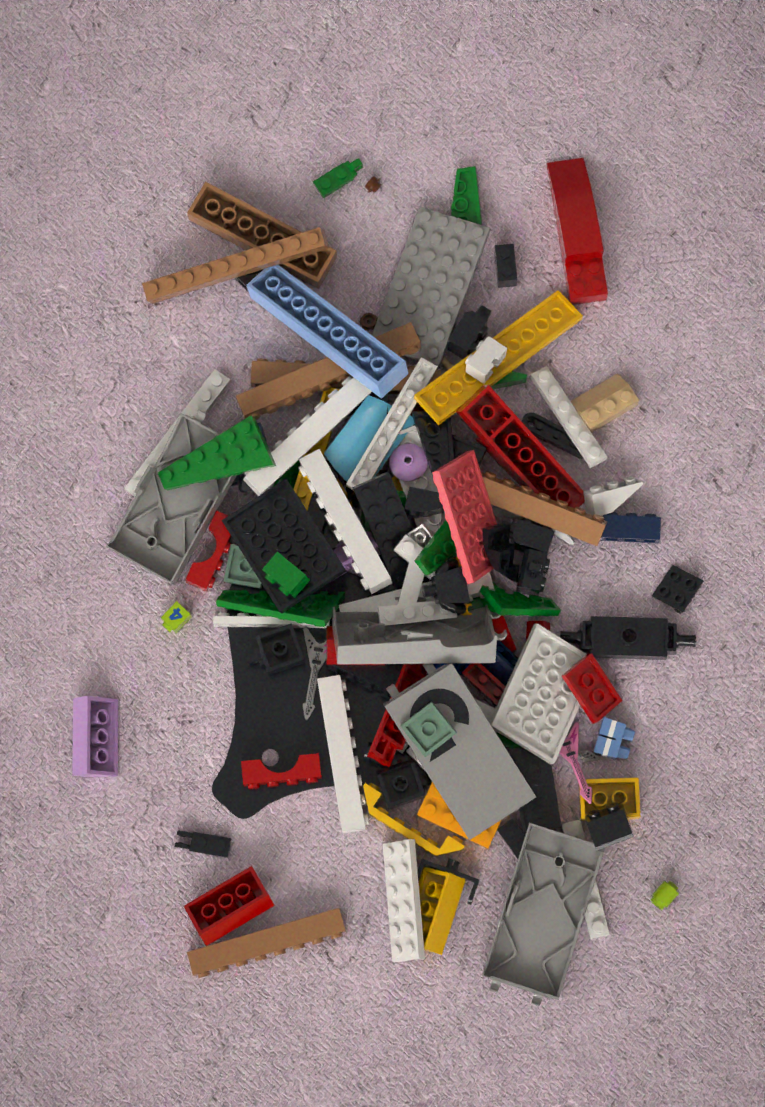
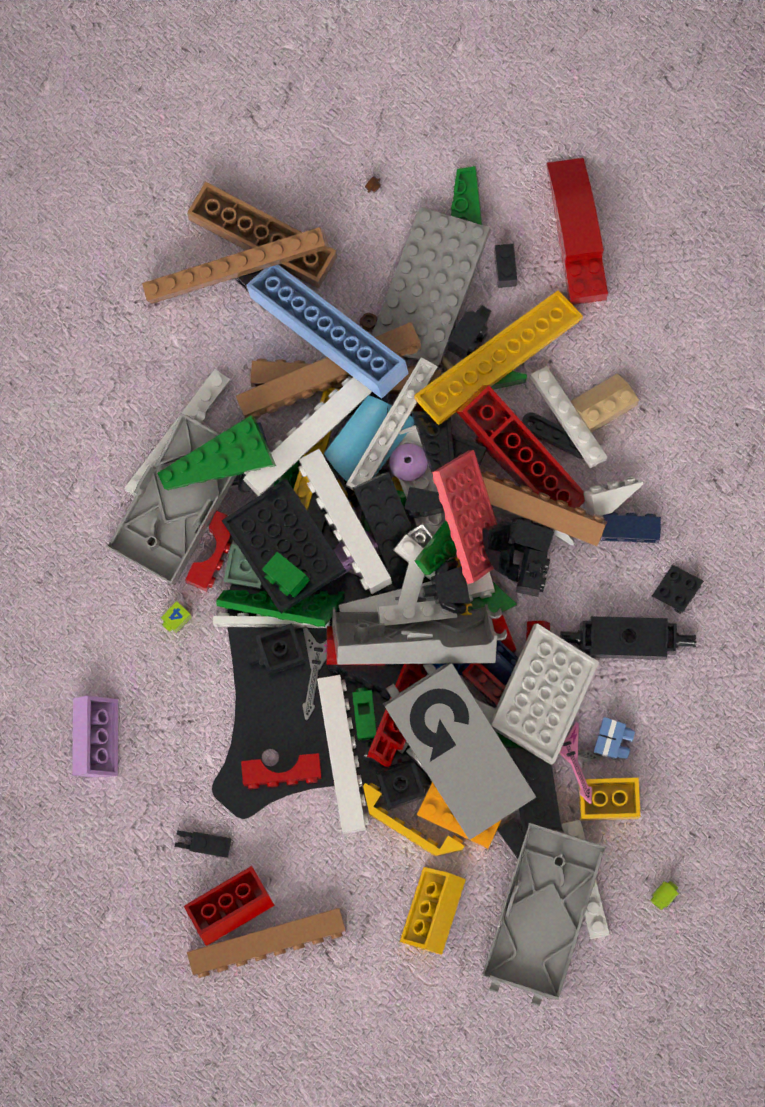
green hinge [313,158,363,198] -> none
white plate [383,839,425,962] -> none
sand green plate [400,701,457,757] -> none
black piece [418,858,480,905] -> none
white brick [465,336,507,384] -> none
green wing [479,585,561,617] -> none
red plate [562,653,622,724] -> none
black slope [585,802,634,851] -> none
none -> green brick [352,688,377,741]

